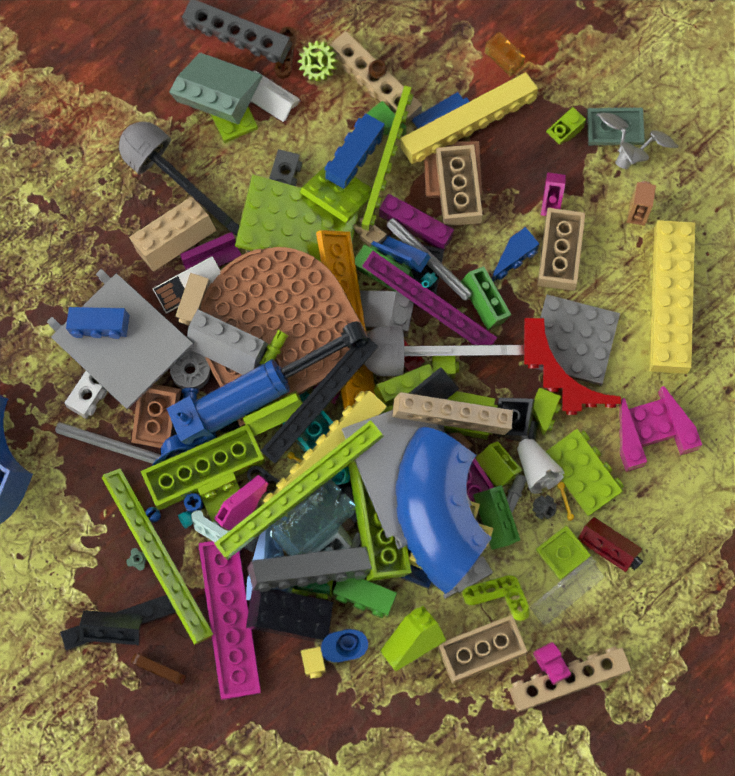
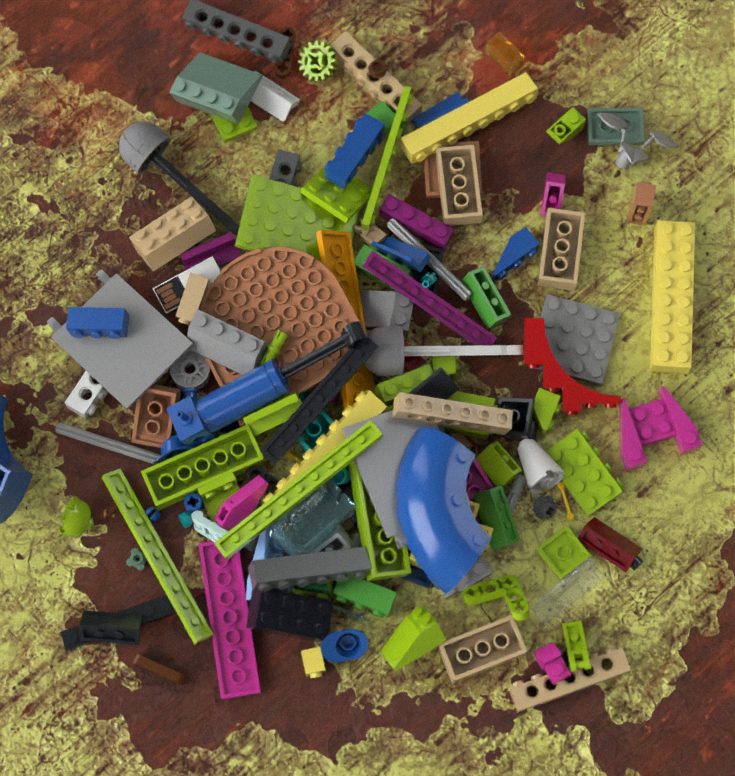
none -> lime cylinder [58,496,93,537]
none -> clear light blue hinge [332,605,364,622]
none -> lime plate [562,620,591,672]

